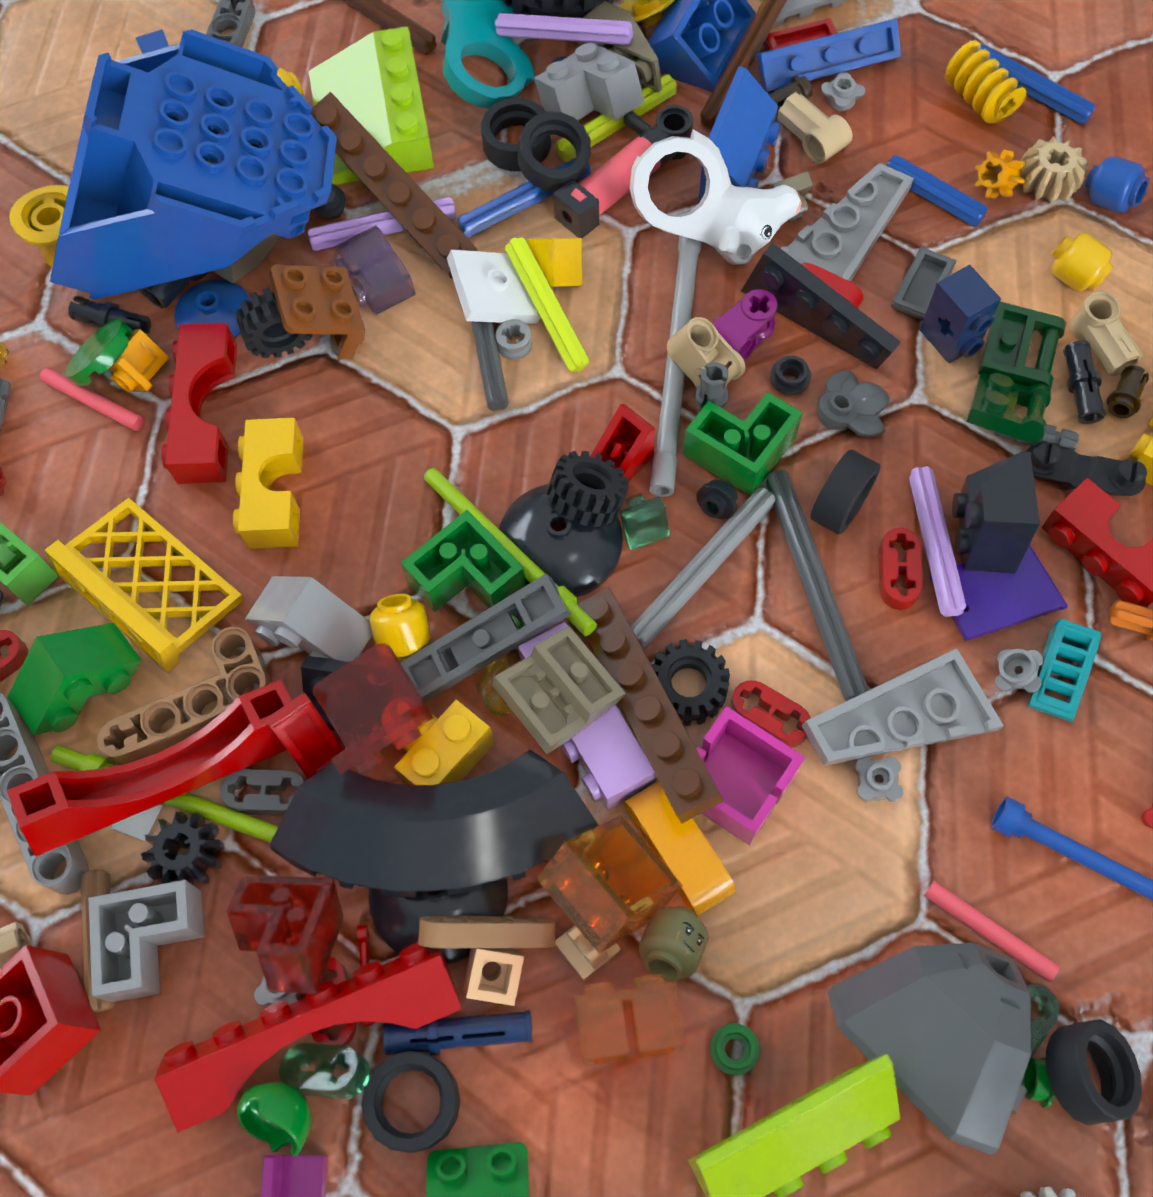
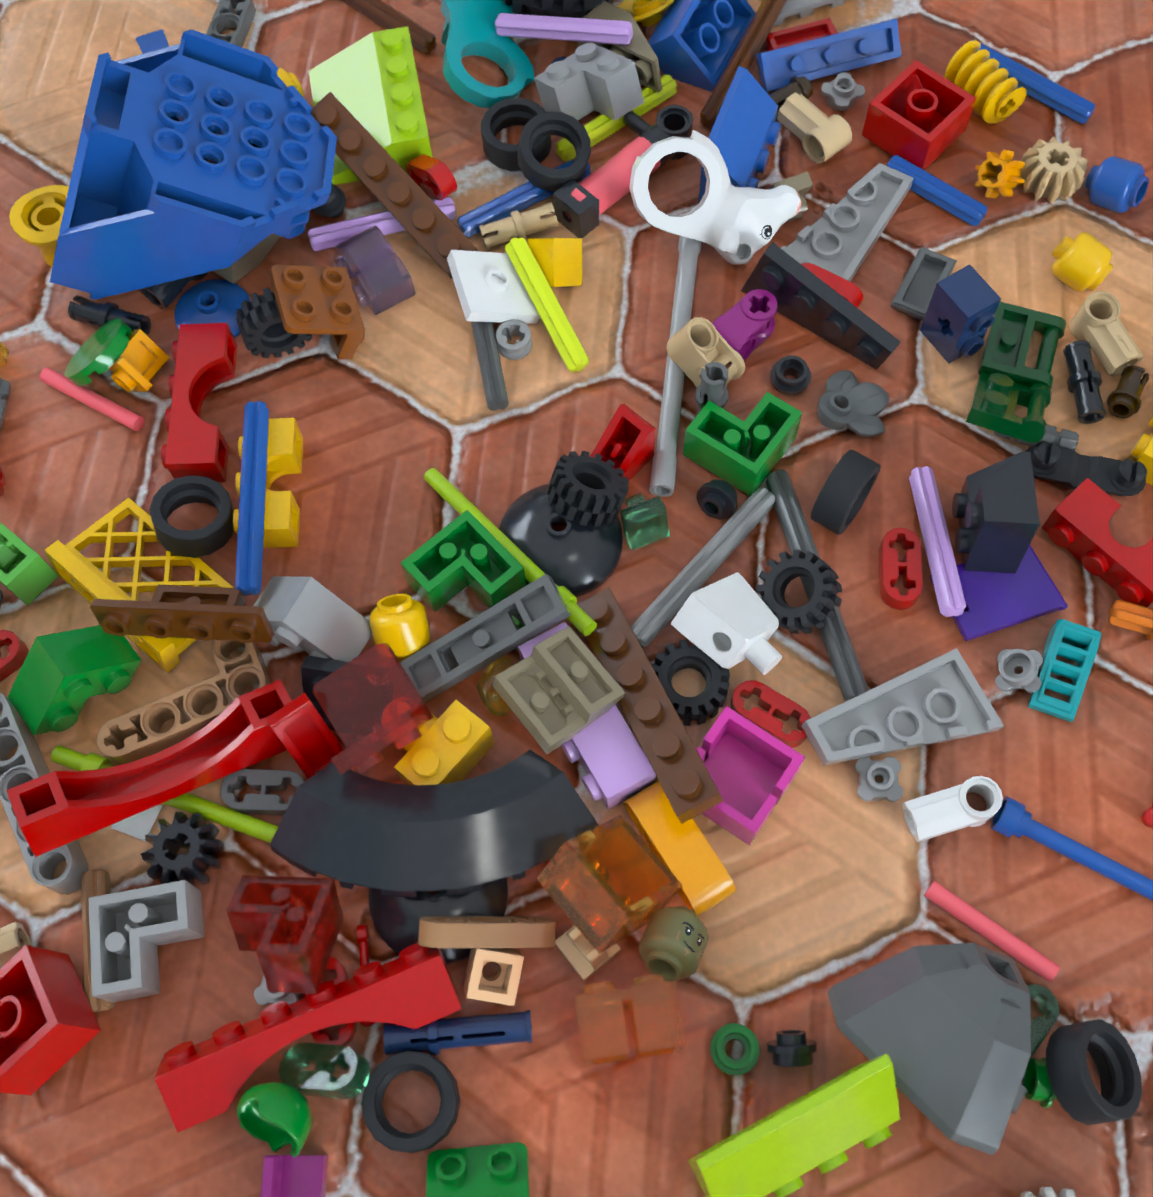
none -> reddish brown bracket [90,585,274,643]
none -> black tyre [150,475,234,558]
none -> blue axle [235,401,269,596]
none -> red beam [405,154,458,201]
none -> tan pin [479,202,558,250]
none -> white torso [670,572,782,675]
none -> black tyre [756,549,842,634]
none -> black plate [767,1030,817,1067]
none -> red slope [862,60,976,170]
none -> white piece [902,776,1003,843]

